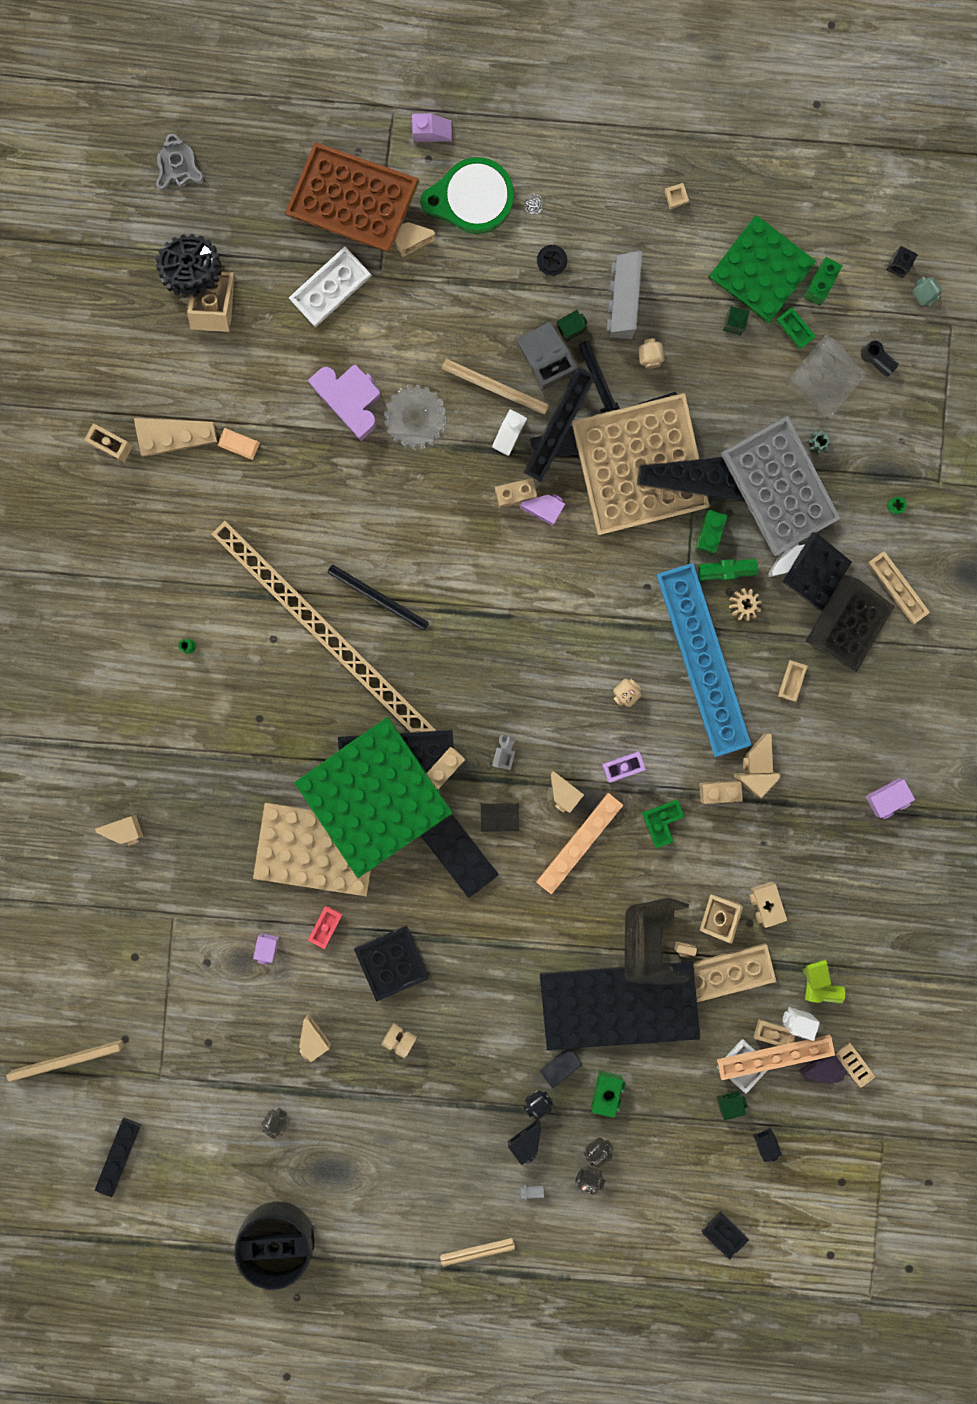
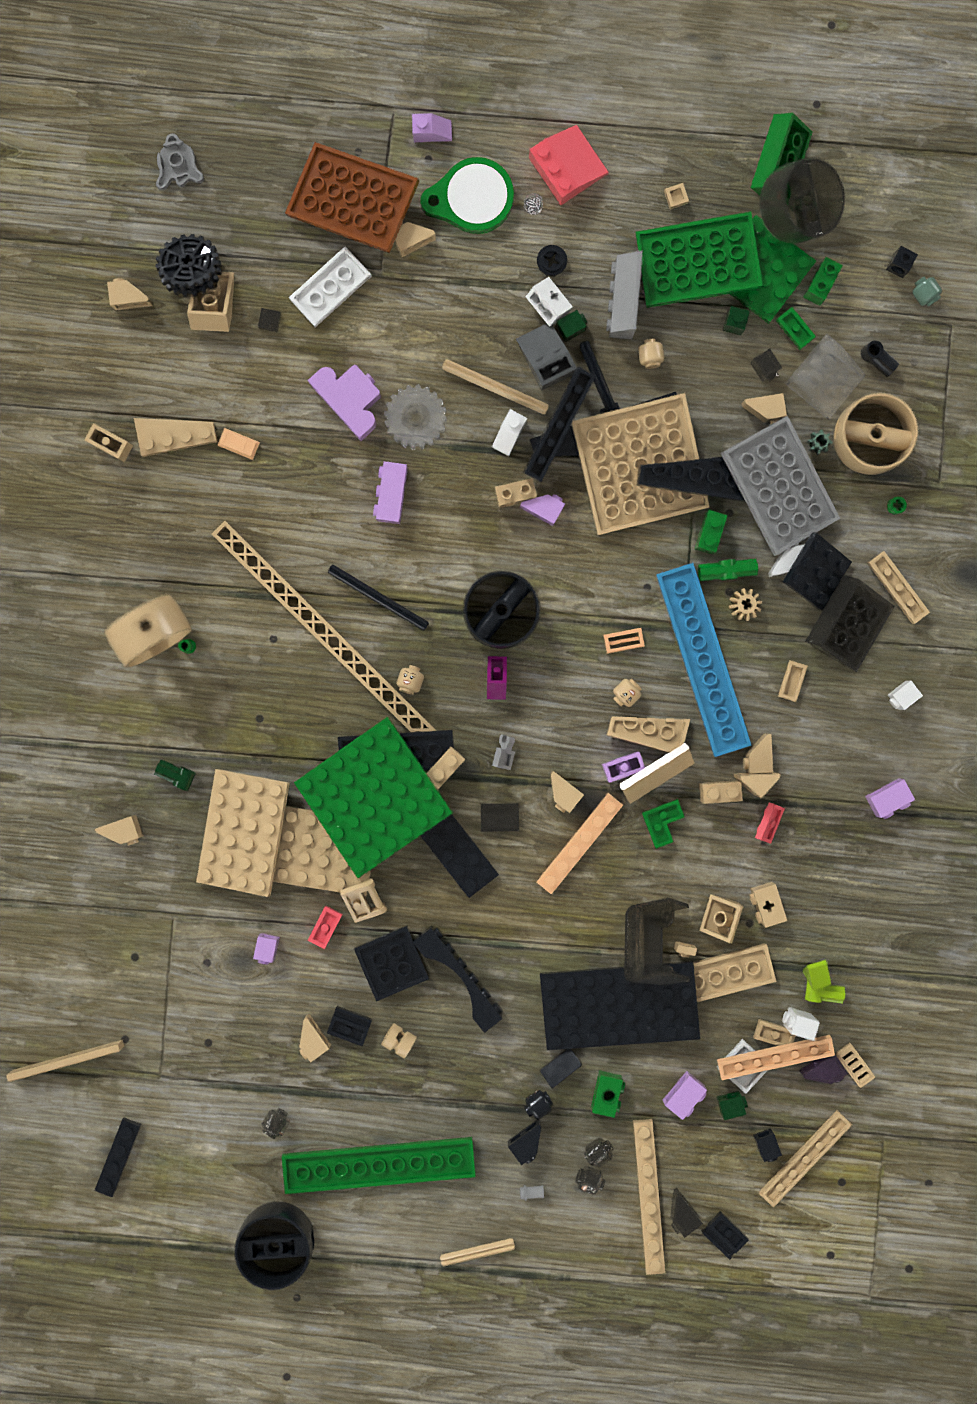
none -> tan cylinder [105,595,192,668]
none -> tan slope [107,278,153,310]
none -> dark green piece [154,760,196,791]
none -> tan plate [196,769,290,897]
none -> clear smoke plate [258,308,281,333]
none -> green plate [281,1137,476,1194]
none -> black plate [327,1006,372,1047]
none -> tan plate [341,878,387,923]
none -> lavender brick [373,461,408,524]
none -> tan head [397,665,424,695]
none -> black arch [413,925,503,1033]
none -> black cylinder [463,571,541,649]
none -> magenta slope [487,656,507,700]
none -> white brick [526,277,573,327]
none -> coral slope [529,125,609,205]
none -> light nougat tile [603,628,645,654]
none -> tan wing [606,717,690,753]
none -> tan tile [620,743,695,804]
none -> tan plate [633,1119,665,1275]
none -> green plate [636,211,763,308]
none -> lavender brick [663,1071,707,1120]
none -> clear smoke slope [670,1187,703,1238]
none -> tan slope [742,393,787,425]
none -> clear smoke brick [750,349,782,382]
none -> green slope [751,113,813,205]
none -> coral plate [755,802,785,844]
none -> tan tile [759,1110,852,1208]
none -> clear smoke cylinder [760,158,845,243]
none -> tan cylinder [833,393,918,475]
none -> white brick [888,681,923,710]

